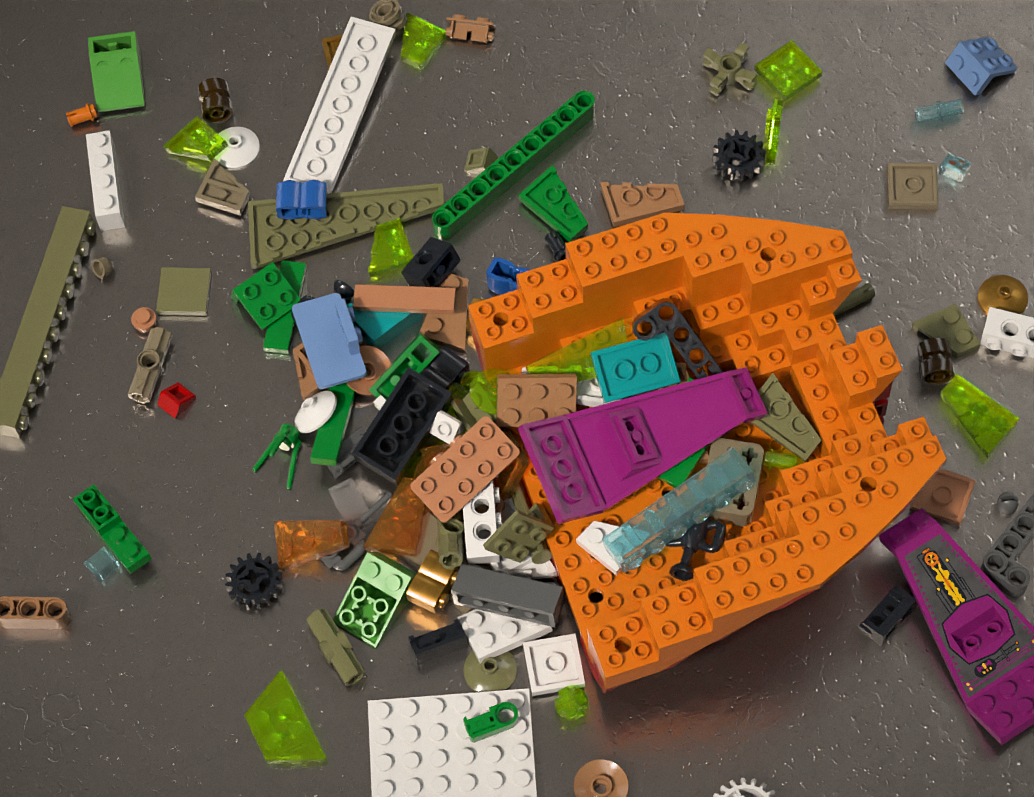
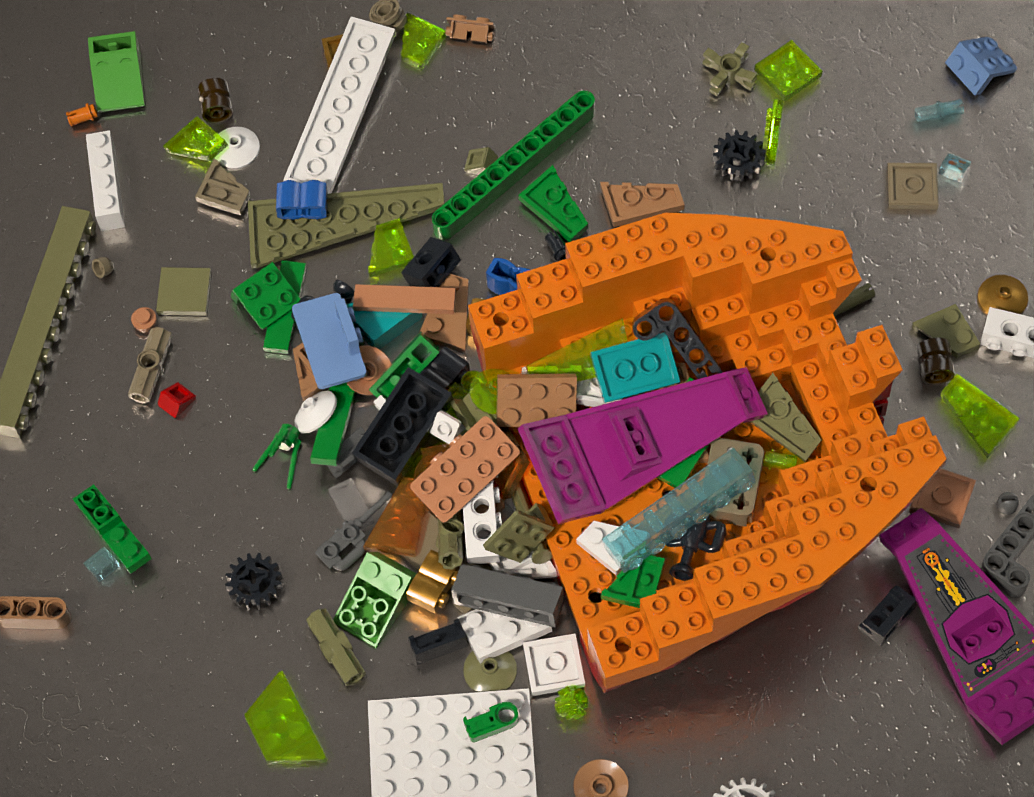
clear orange wing [274,520,349,571] -> none
none -> green wing [601,553,665,608]

